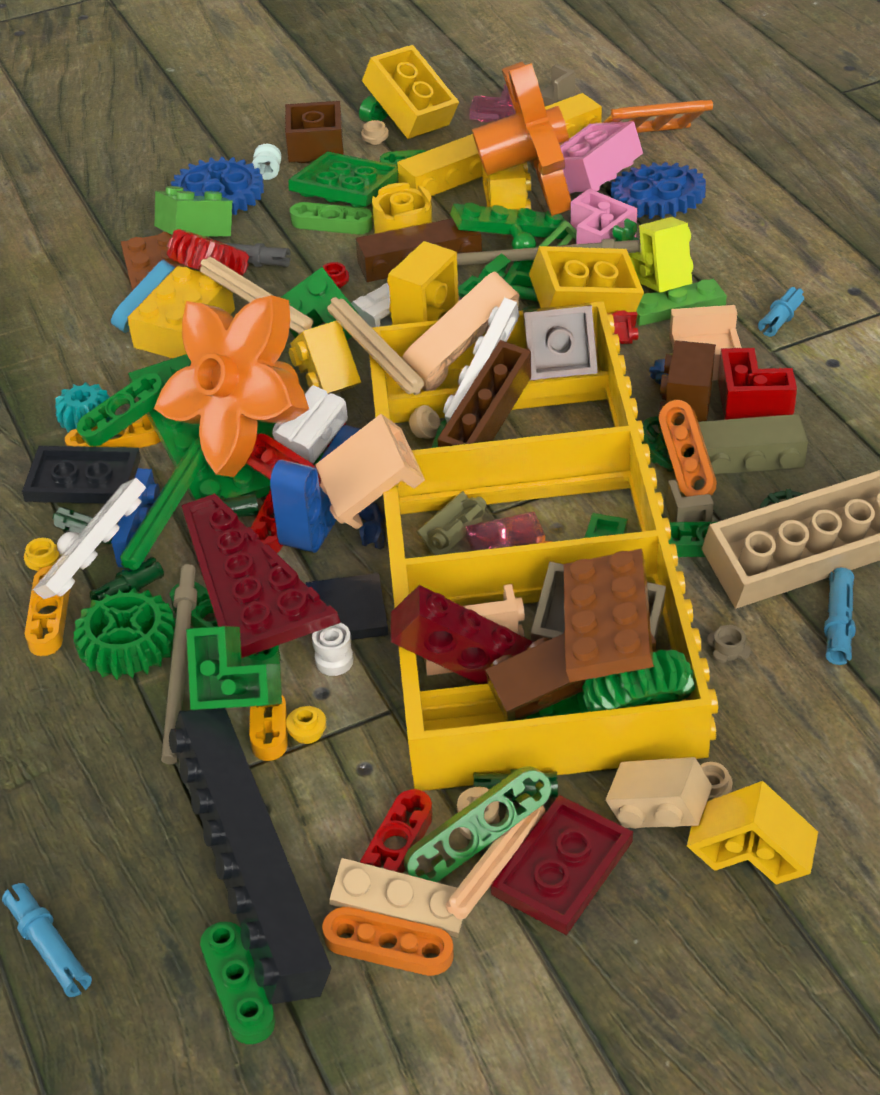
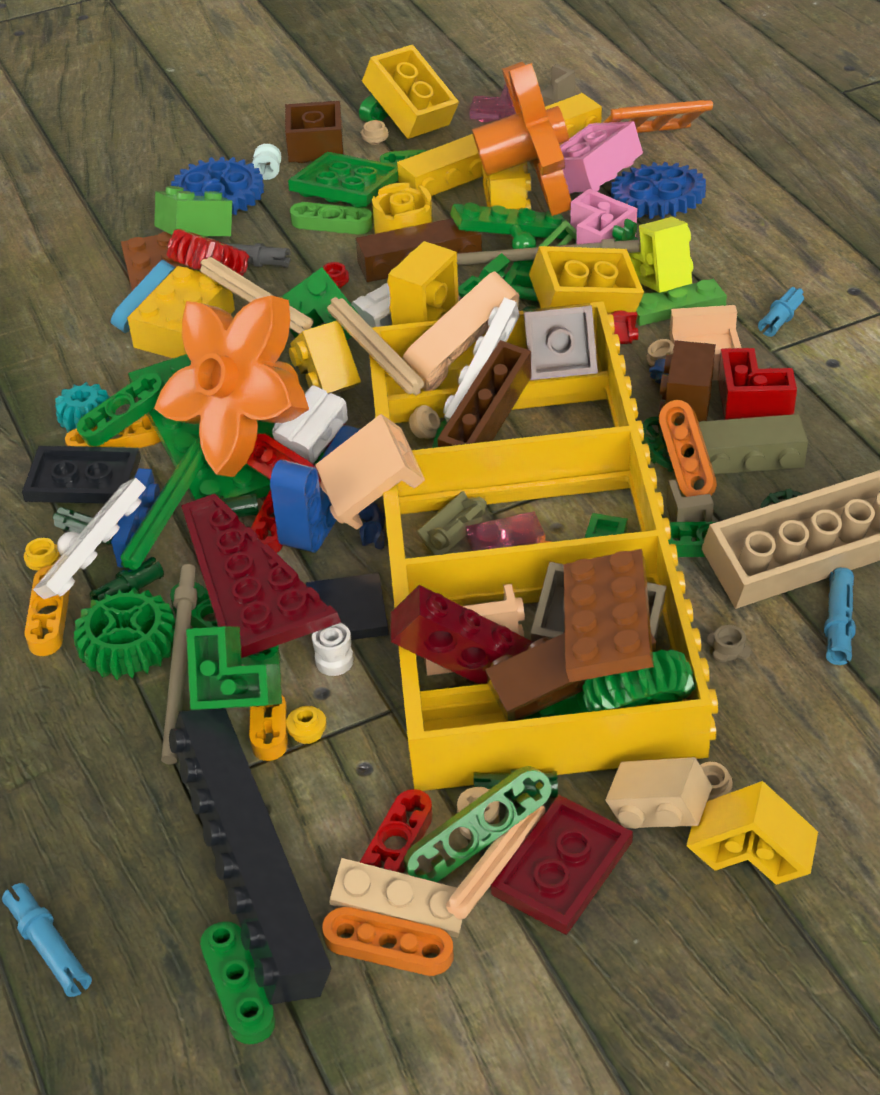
none -> tan plate [647,339,674,367]

